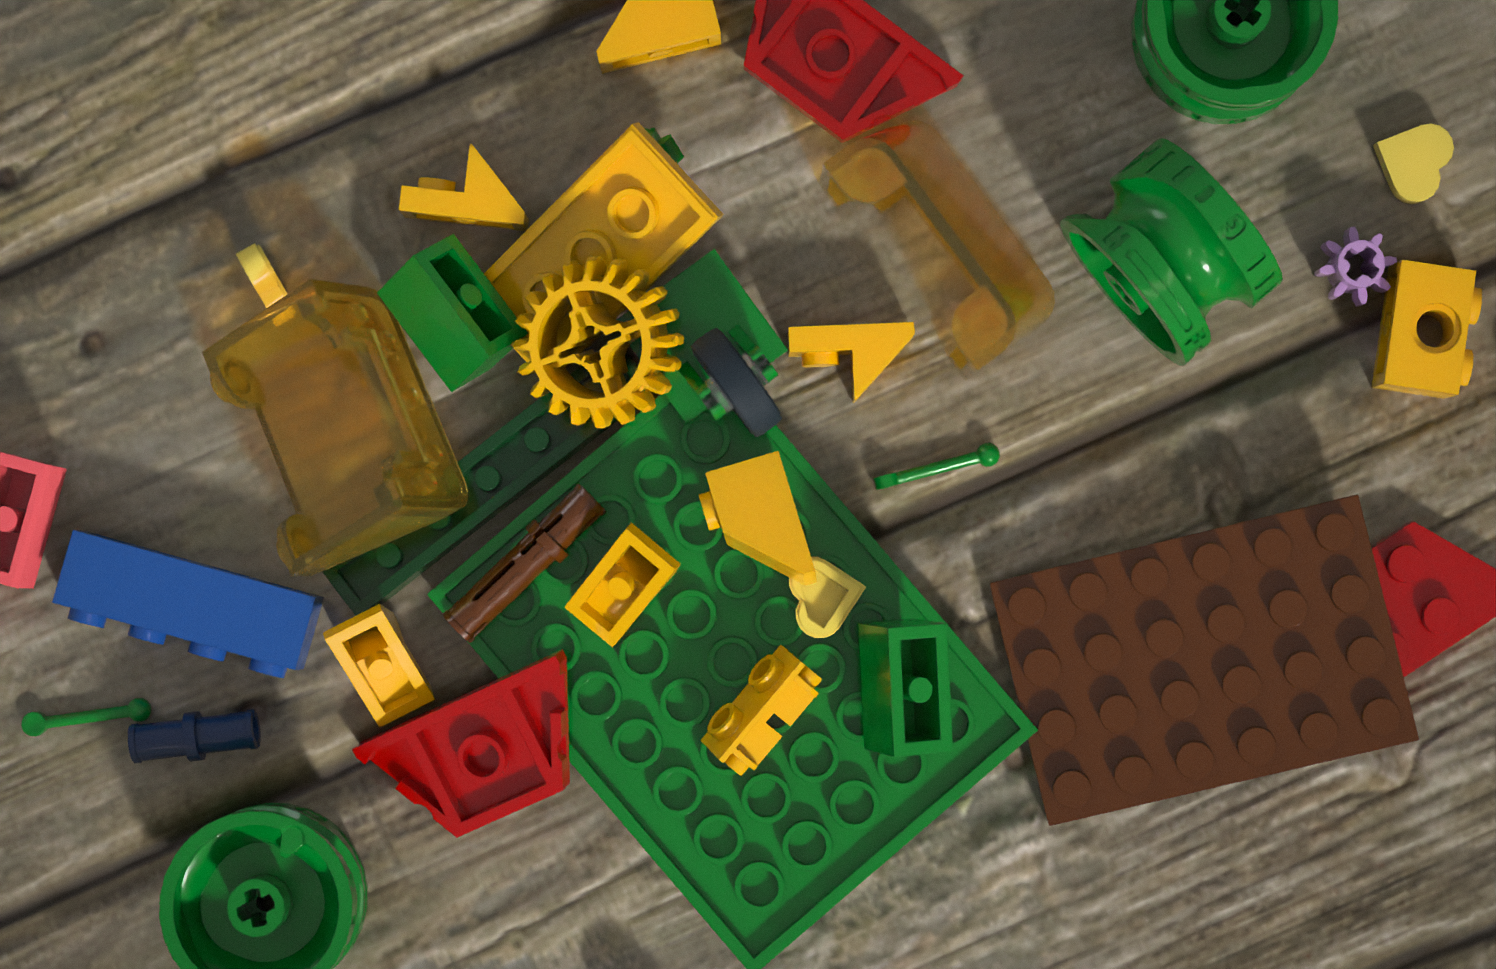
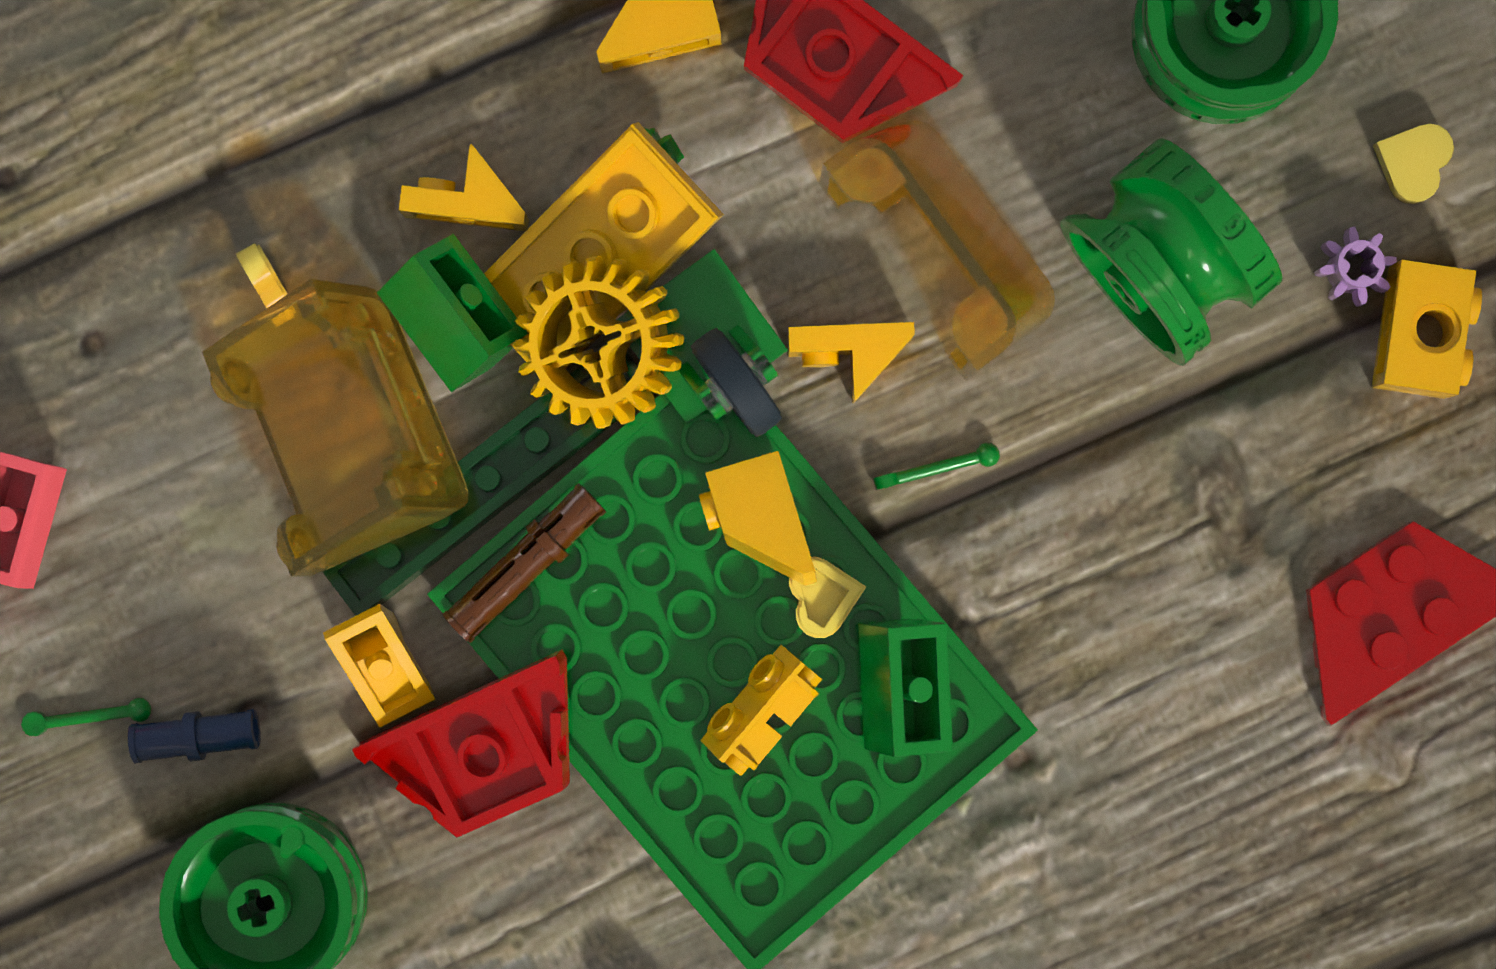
blue brick [52,530,324,678] -> none
yellow slope [564,522,680,648] -> none
reddish brown plate [990,494,1419,826] -> none

